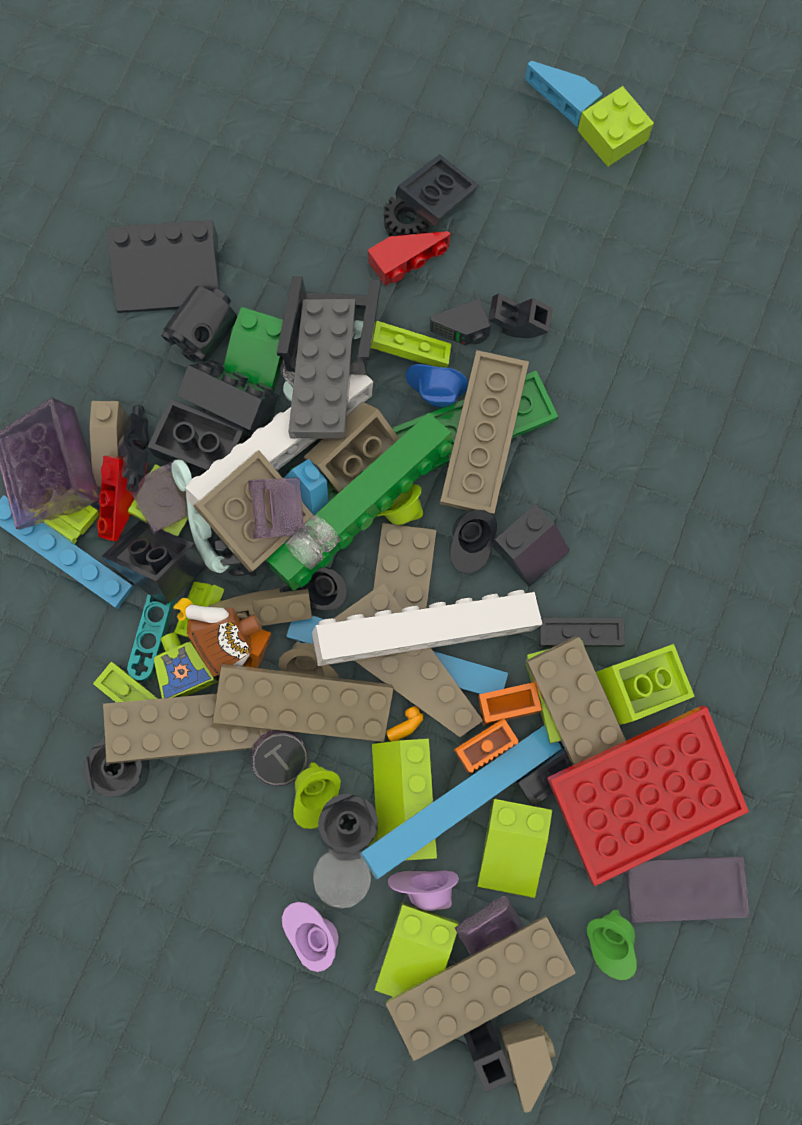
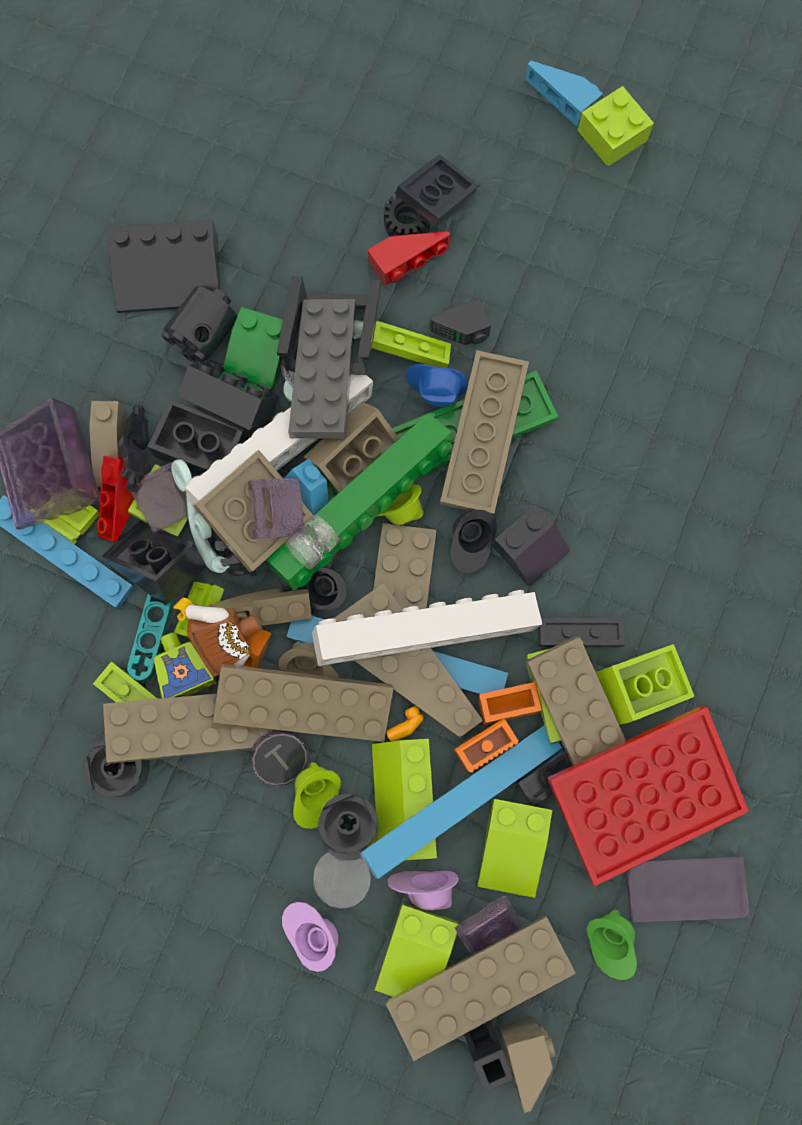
black brick [488,294,553,338] -> none

